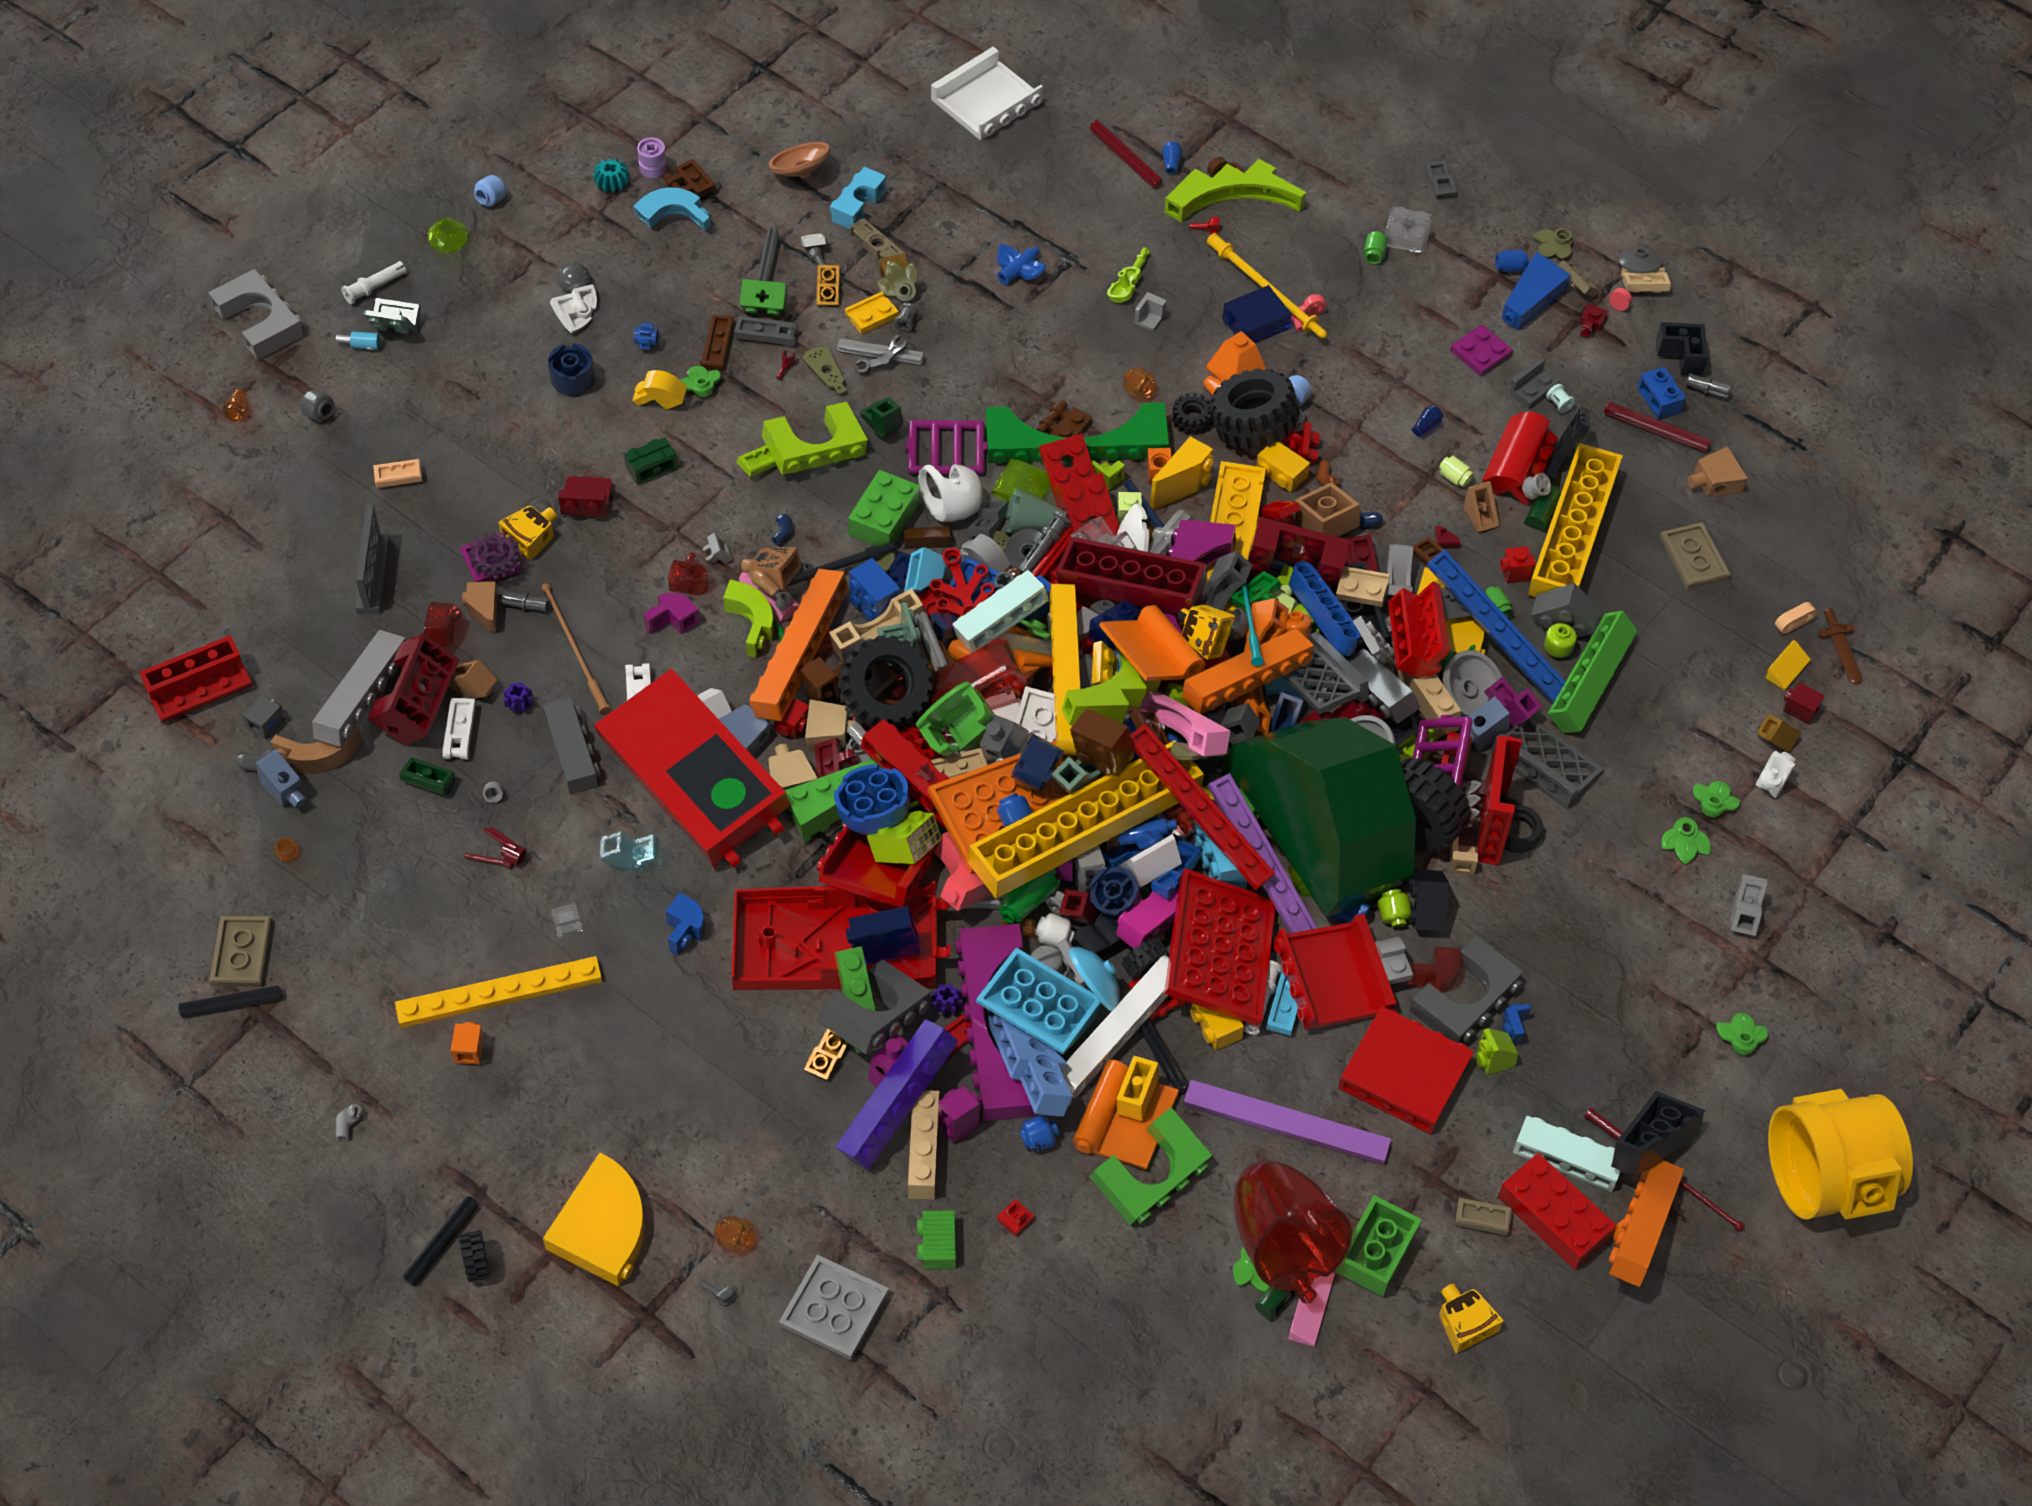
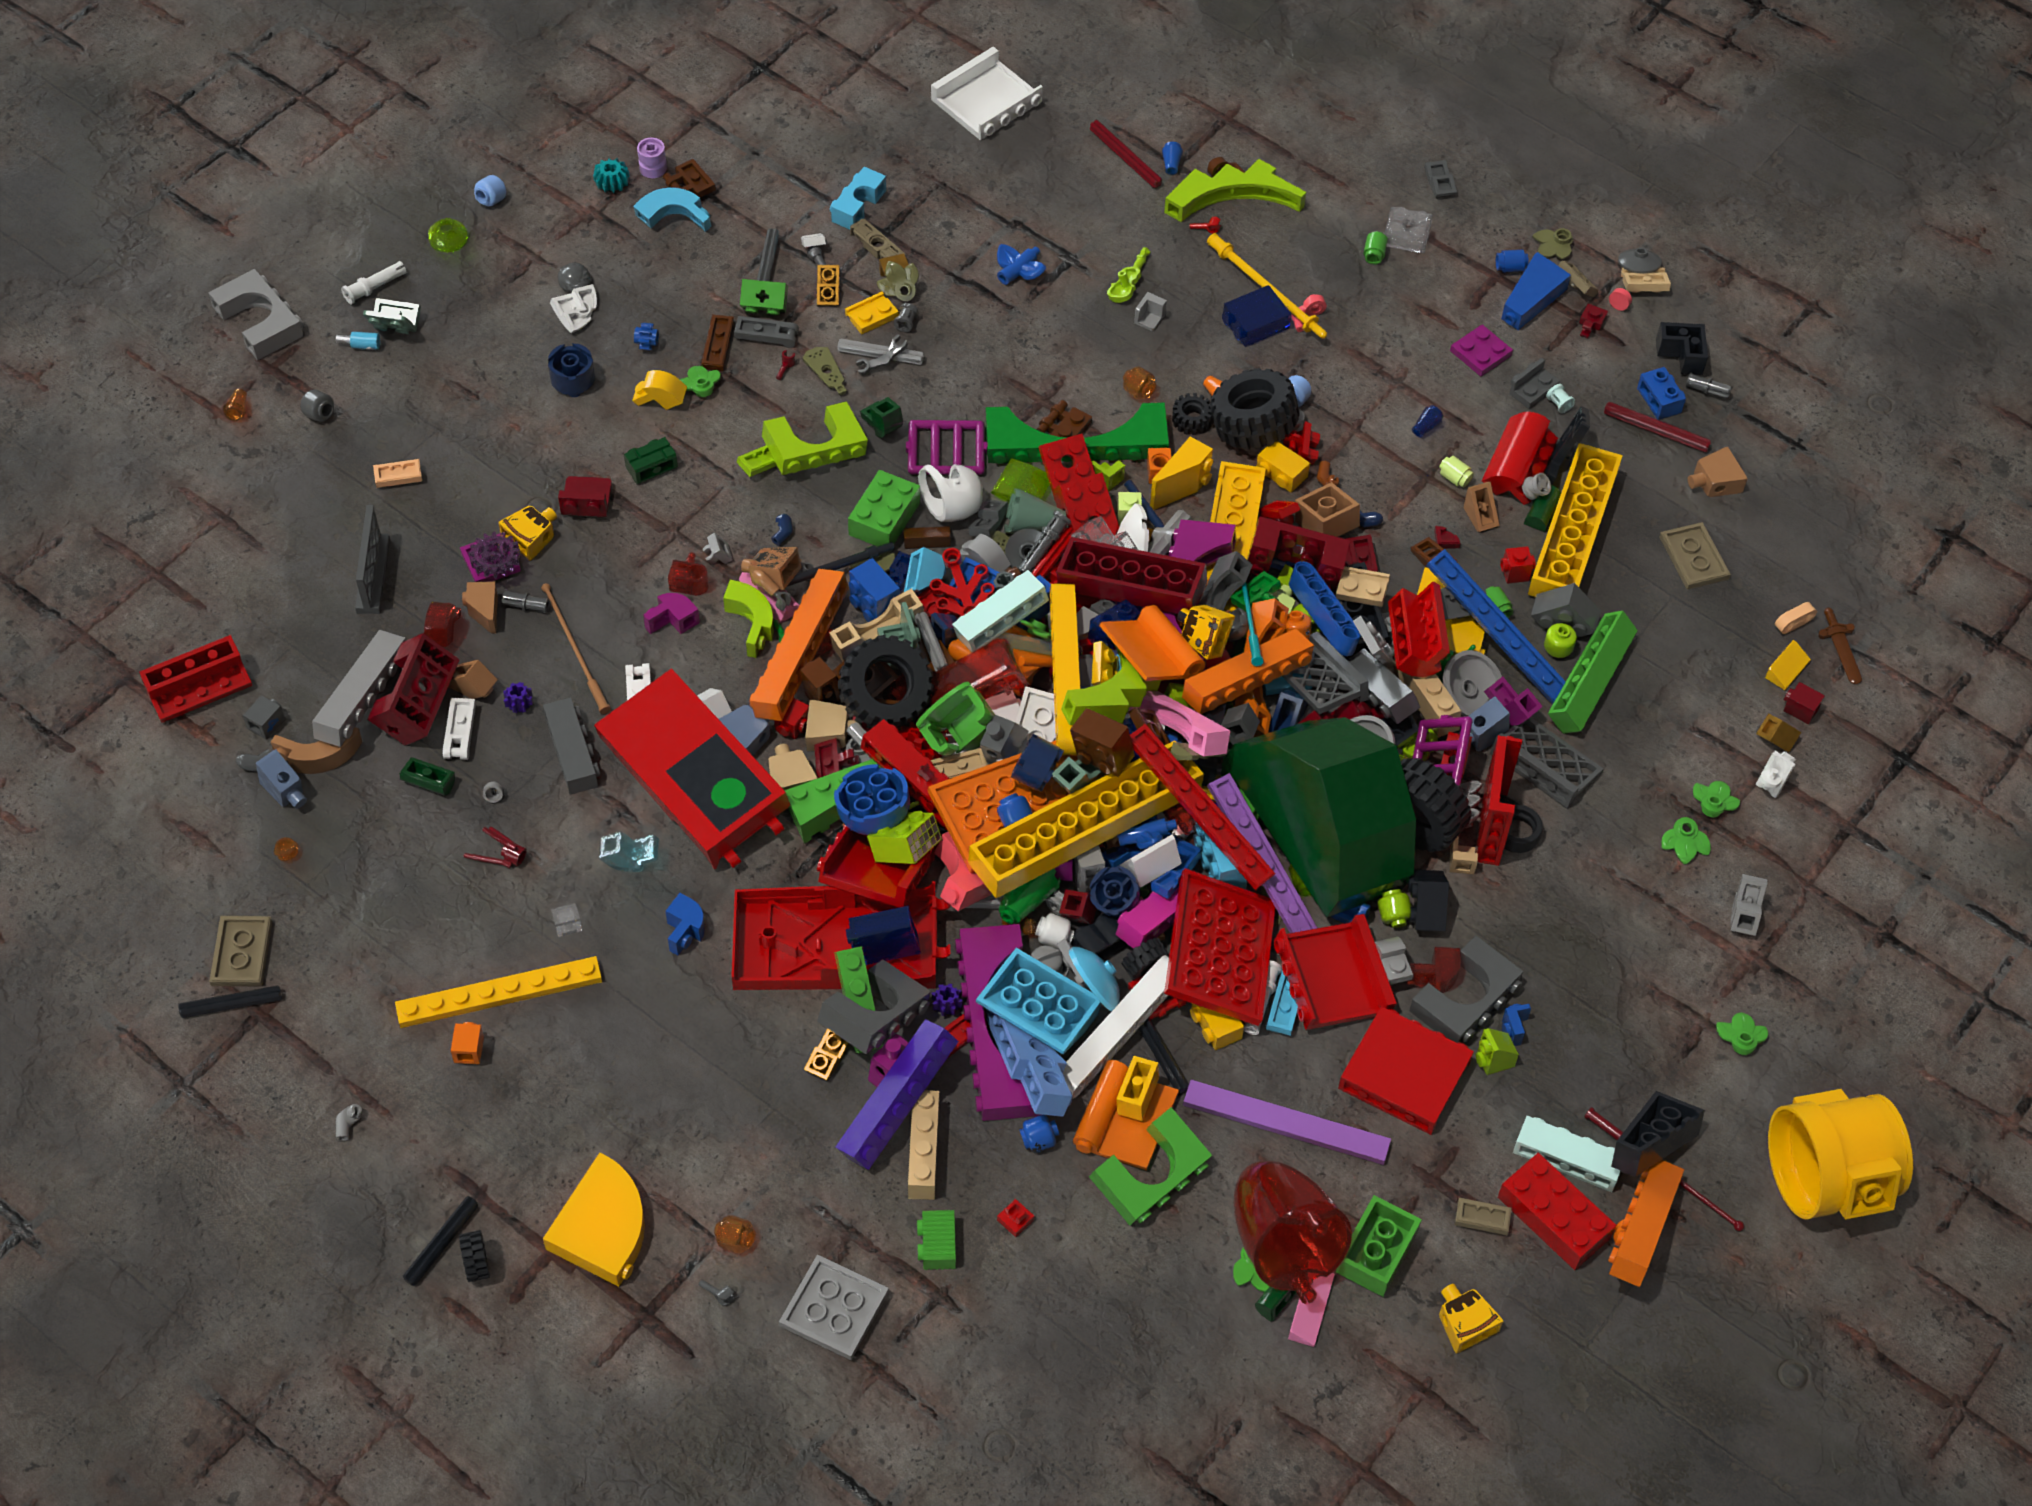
nougat dish [769,142,831,178] -> none
magenta brick [938,1085,980,1144] -> none
orange slope [1206,331,1267,381] -> none
light grey arch [1385,543,1413,602] -> none

